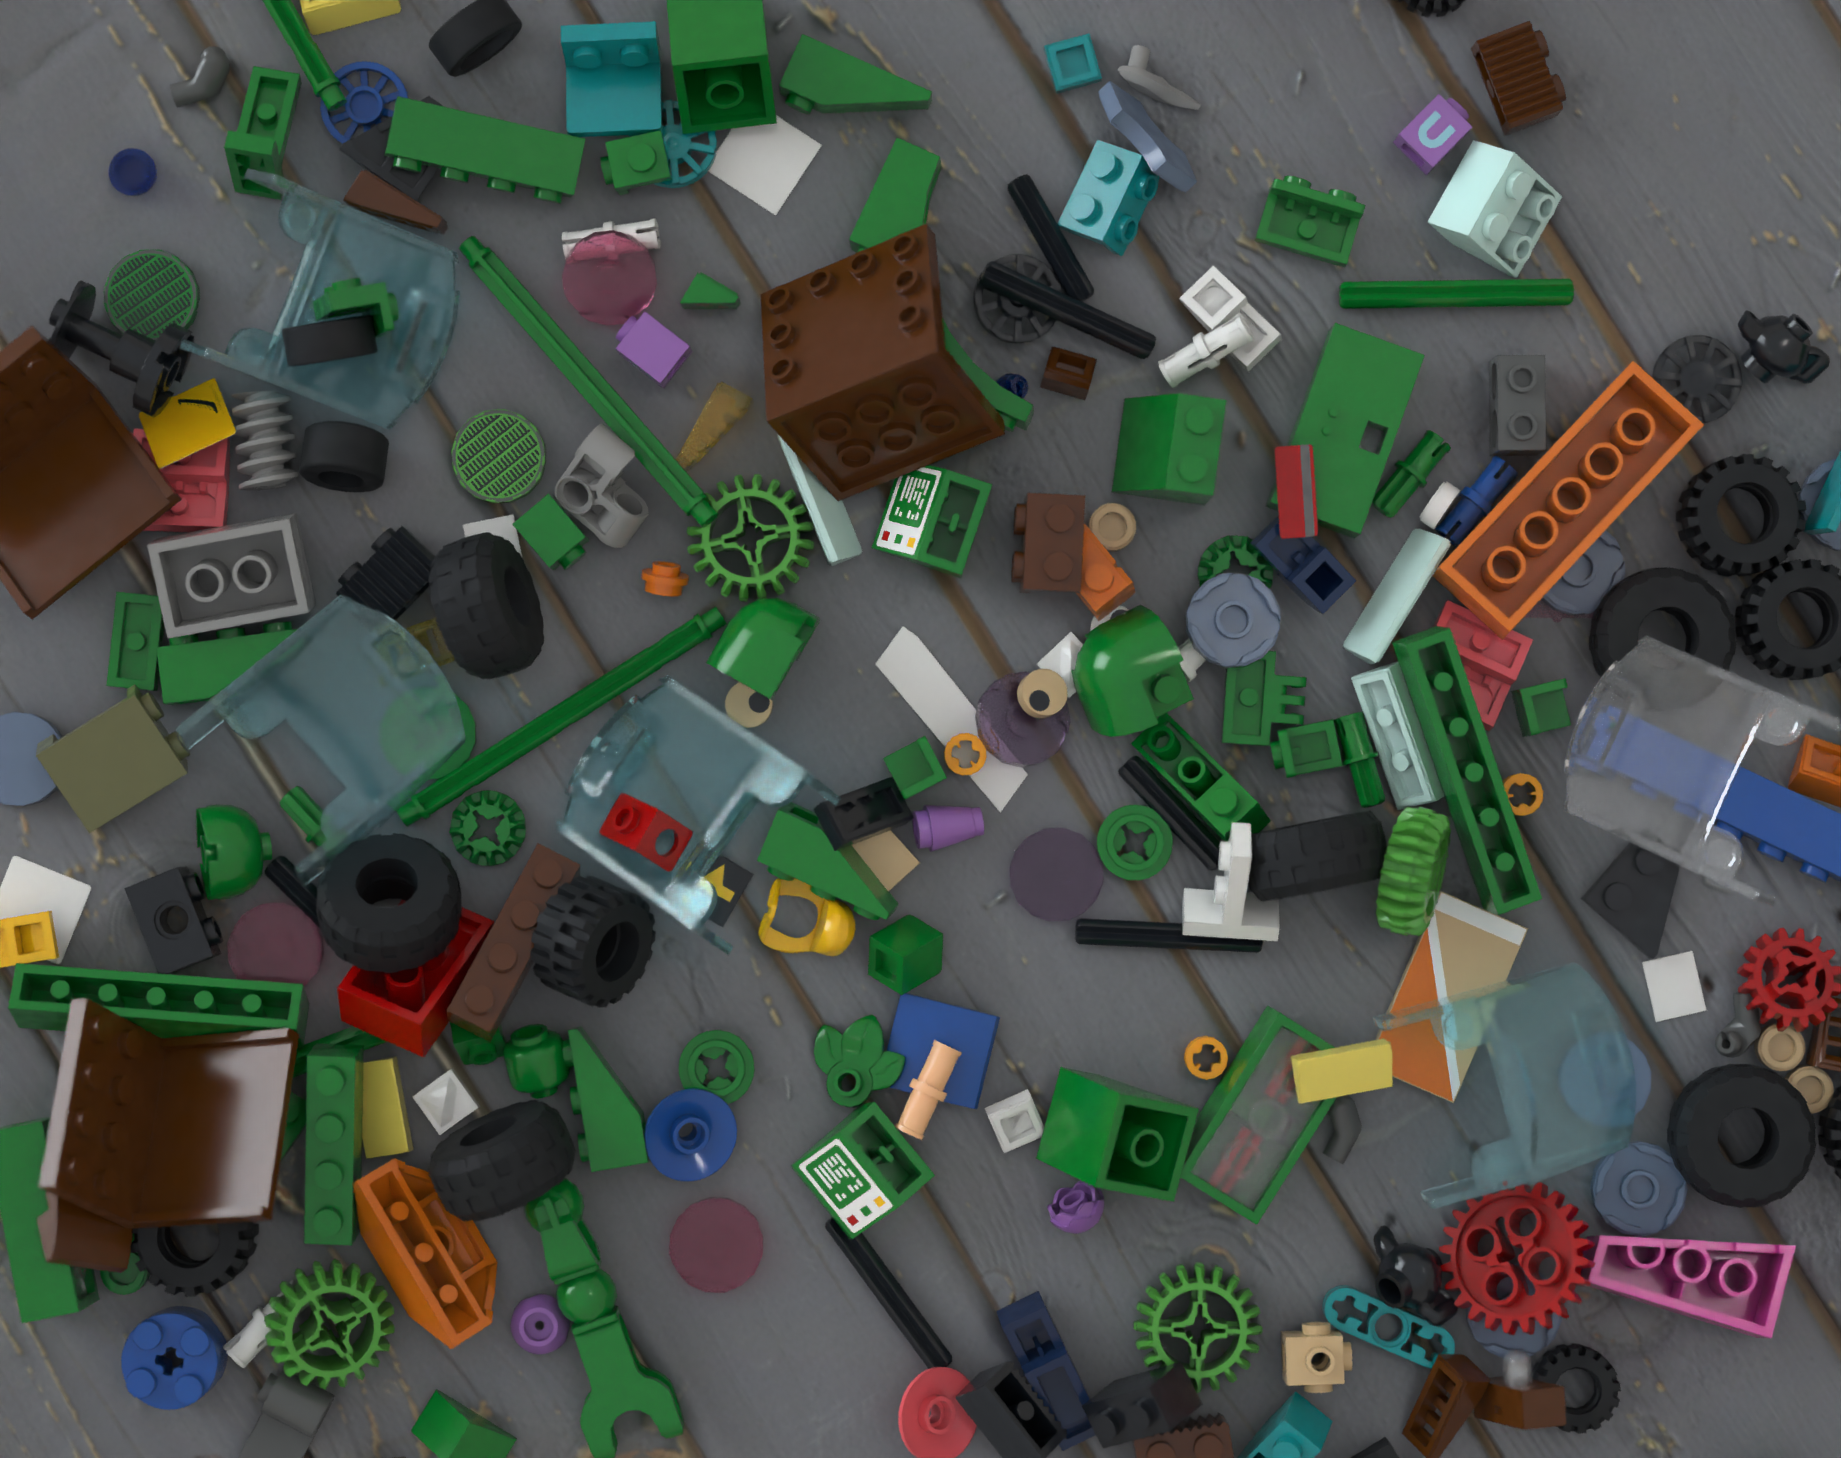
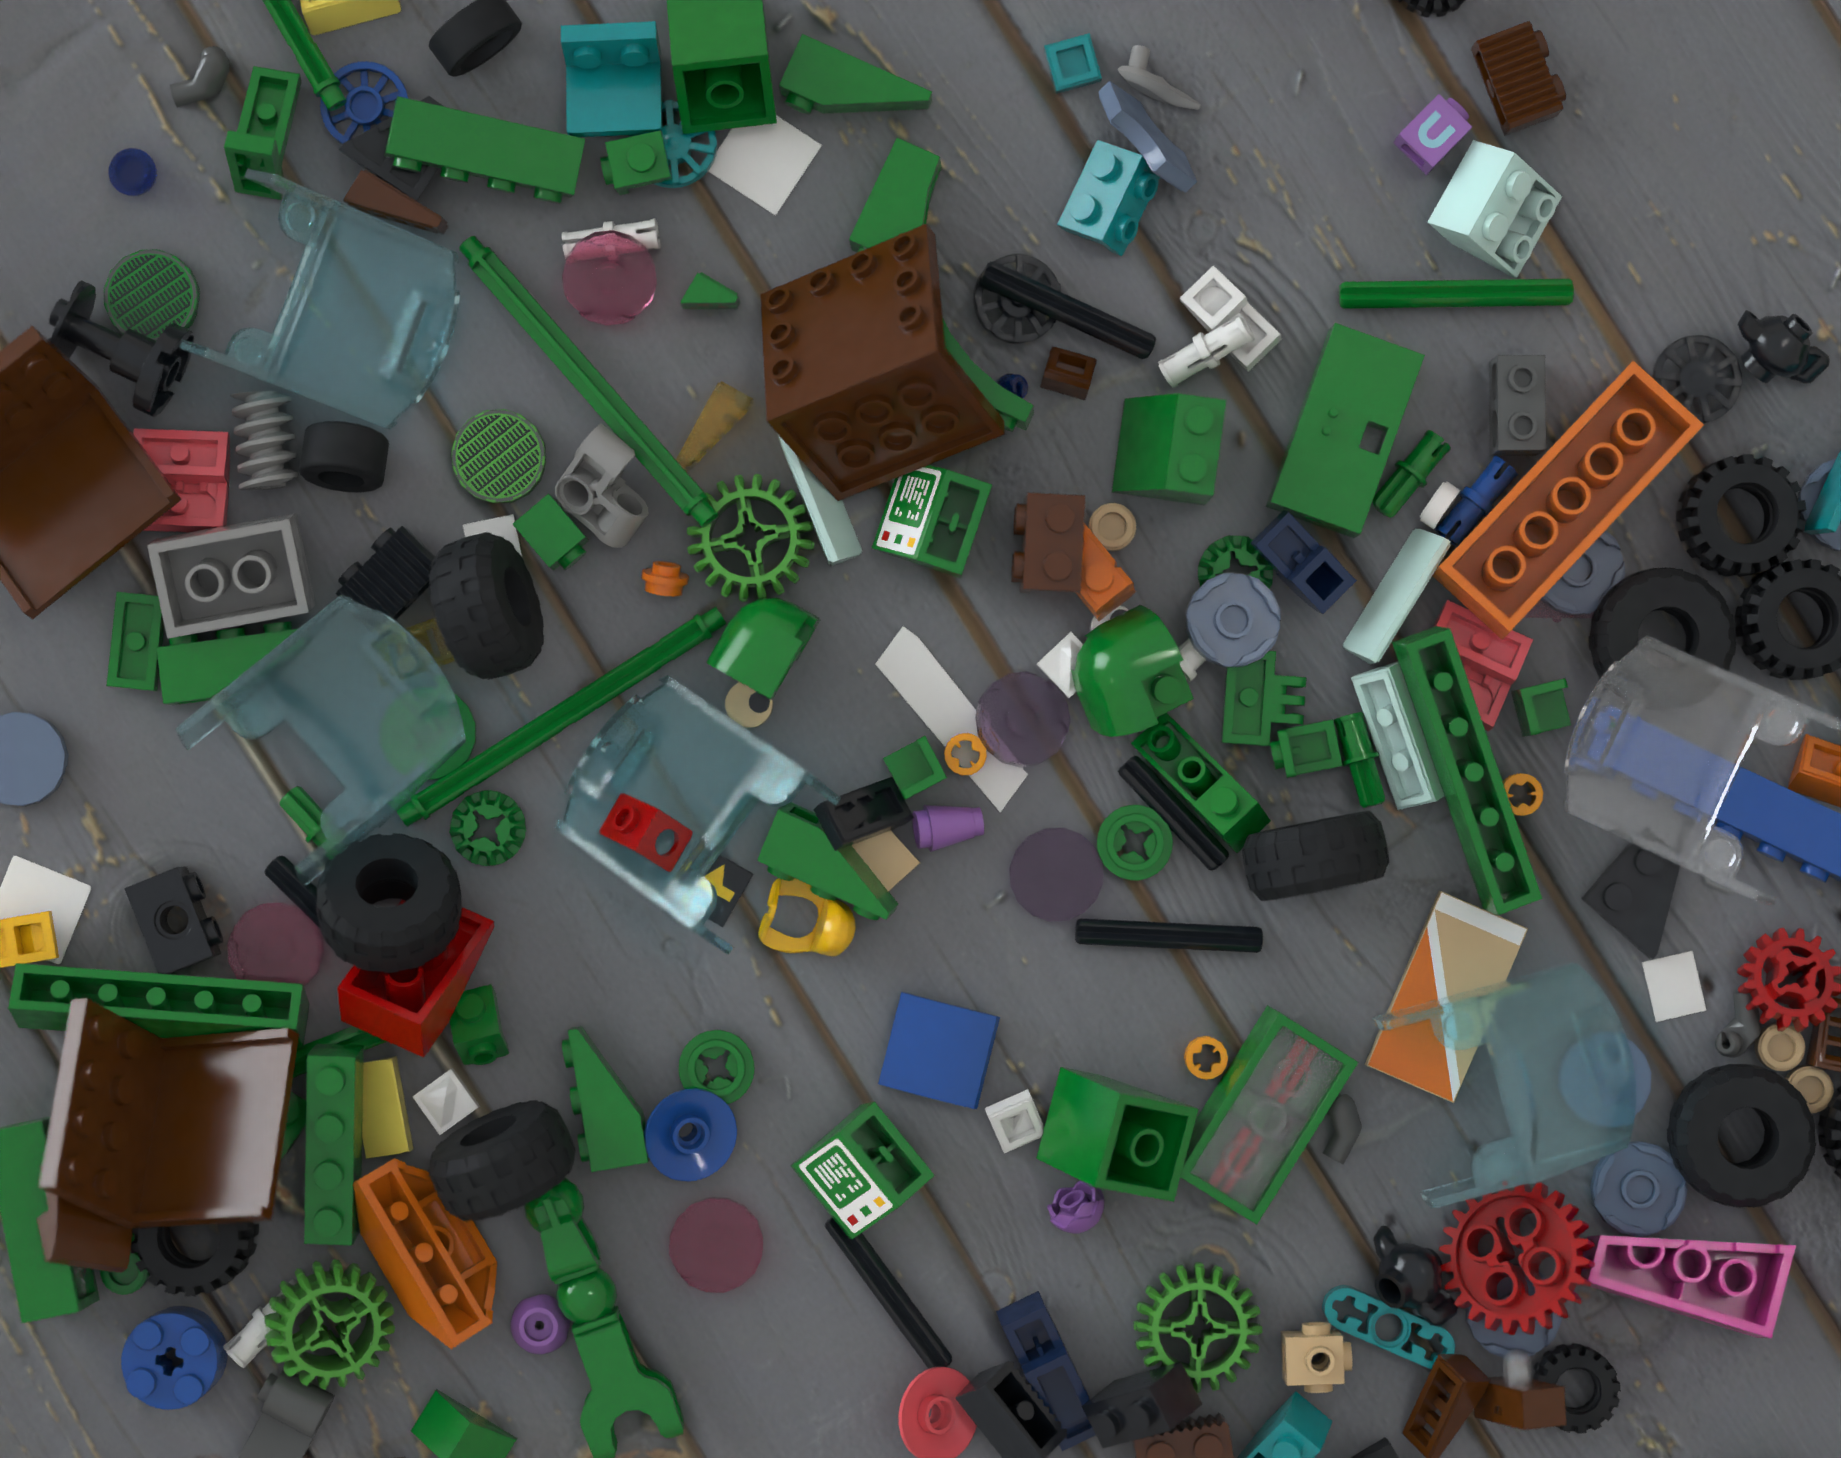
olive panel [36,684,191,833] -> none
yellow sticker [138,378,236,469] -> none
green cylinder [195,805,272,900] -> none
black tyre [282,315,378,367] -> none
green bracket [312,278,399,339] -> none
reddish brown brick [447,843,580,1042] -> none
green head [502,1024,570,1099] -> none
black tyre [530,875,656,1008] -> none
medium lavender brick [615,311,692,389] -> none
green plate [814,1015,905,1107] -> none
green panel [868,915,943,995] -> none
light nougat pin [895,1040,962,1140] -> none
black axle [1008,174,1094,302] -> none
tan tile [1017,669,1068,718] -> none
white bracket [1182,822,1280,941] -> none
green bracket [1254,176,1366,268] -> none
red sticker [1275,444,1318,539] -> none
light yellow slope [1291,1039,1393,1104] -> none
bright green gear [1376,807,1451,936] -> none

